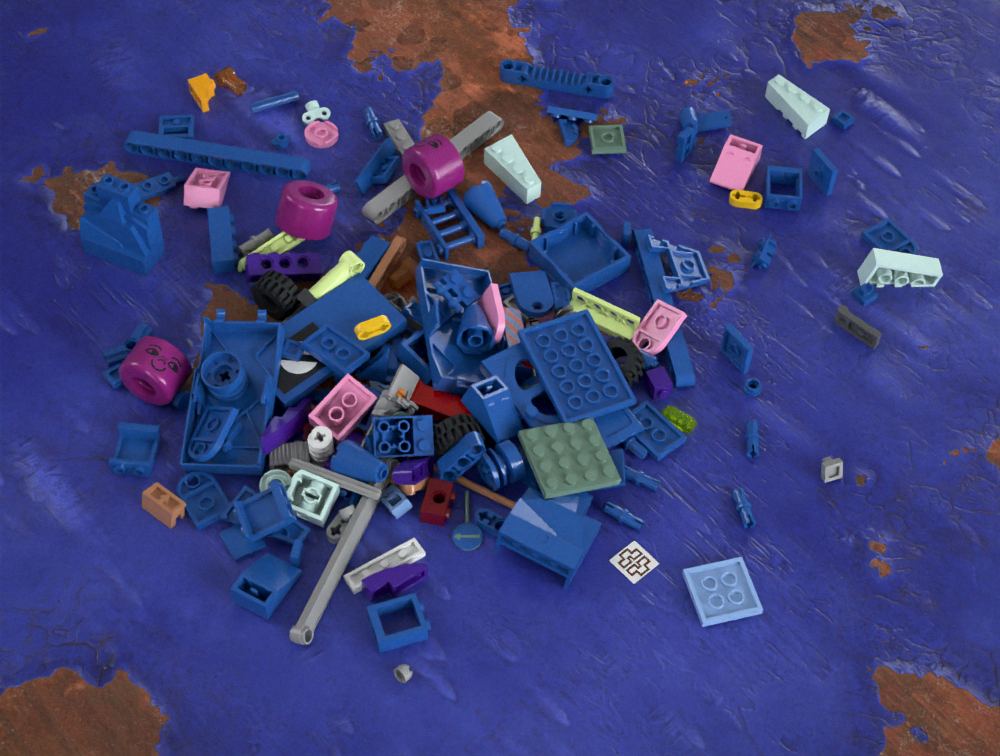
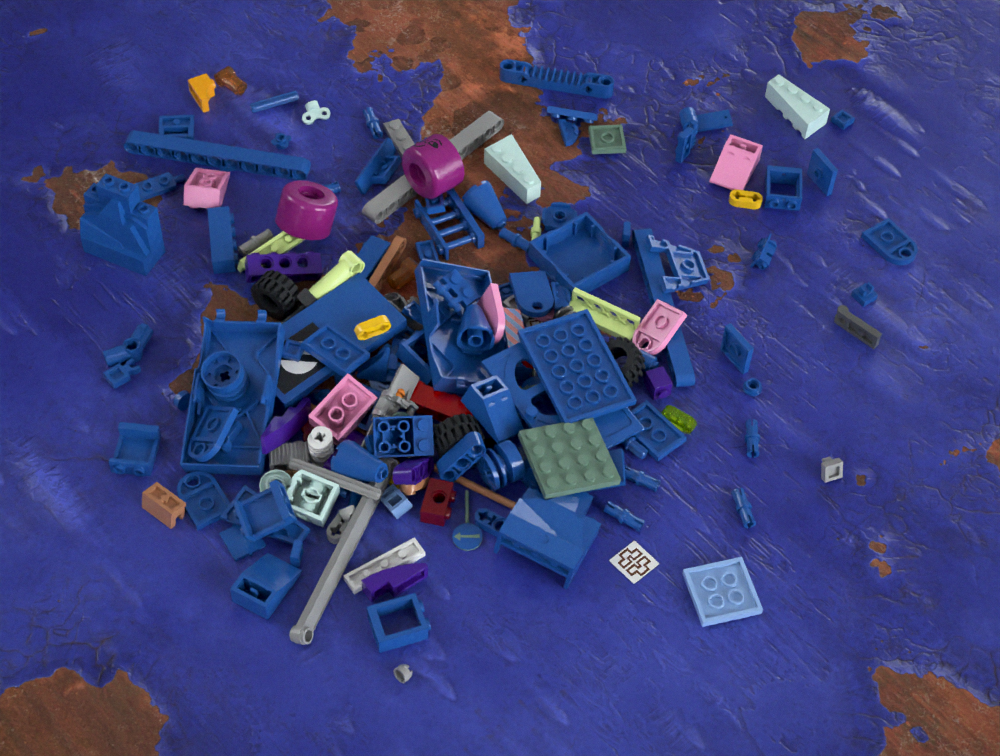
magenta piece [119,336,192,406] -> none
bright pink tile [304,121,339,149] -> none
light aqua wedge [857,248,943,287] -> none

